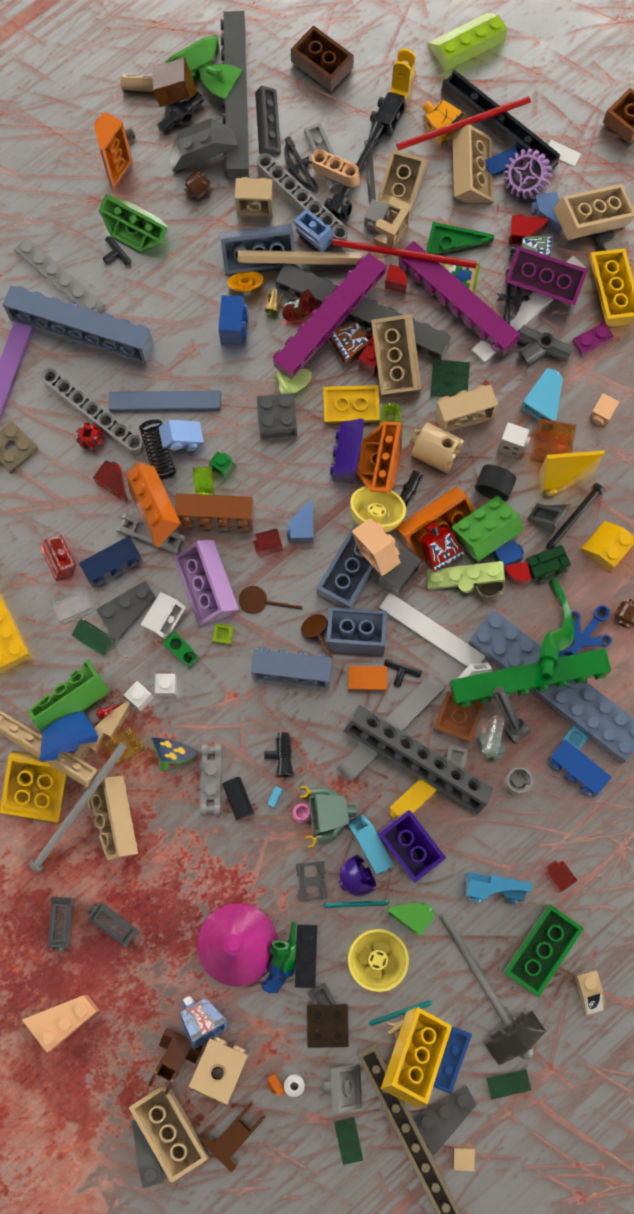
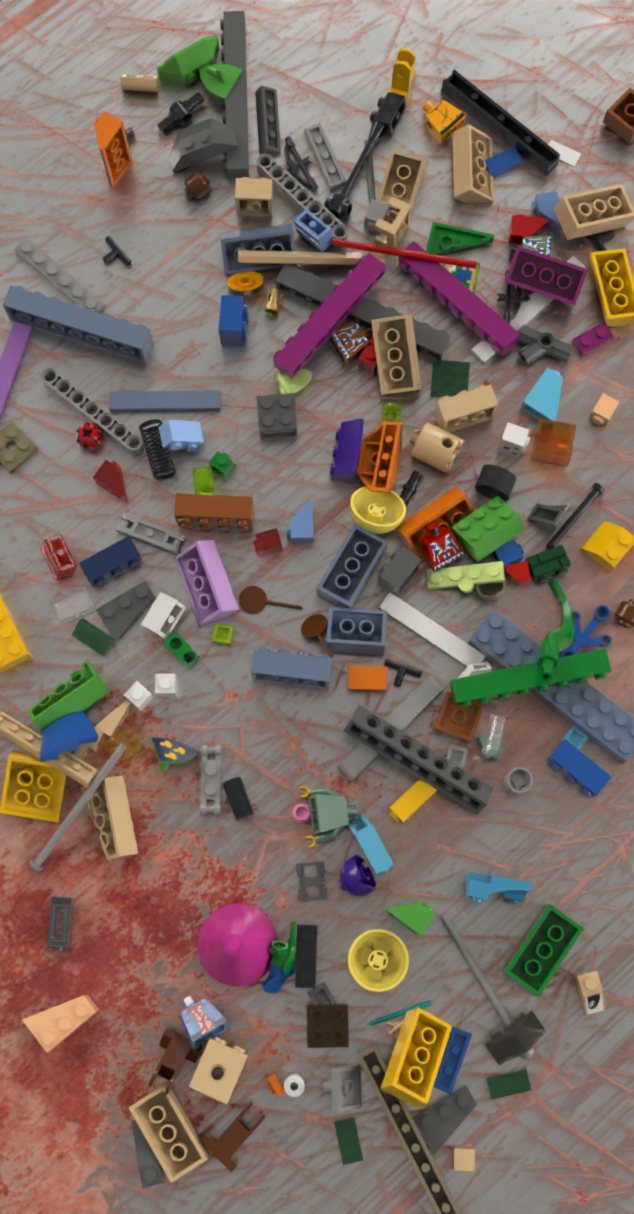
dark grey window [87,902,140,948] -> none
red piece [96,702,125,719] -> none
bright green wedge [99,194,168,252] -> none
orange slope [126,462,181,548] -> none
reddish brown slope [153,57,198,107] -> none
black piece [264,732,294,778] -> none
medium azure tile [267,787,283,809] -> none
clear red leg [282,289,318,322] -> none
reddish brown brick [291,25,354,91] -> none
light nougat beam [311,150,360,188] -> none
yellow plate [323,385,380,424] -> none
teal axle [323,900,390,908] -> none
light nougat brick [352,518,401,576] -> none
dark purple slope [377,810,446,883] -> none
red brick [385,264,407,294] -> none
red piece [396,96,531,151] -> none
lime slope [428,12,508,71] -> none
dark grey axle [493,686,530,744] -> none
lavender gear [503,149,552,200] -> none
yellow slope [538,450,605,496] -> none
clear red brick [544,860,578,893] -> none

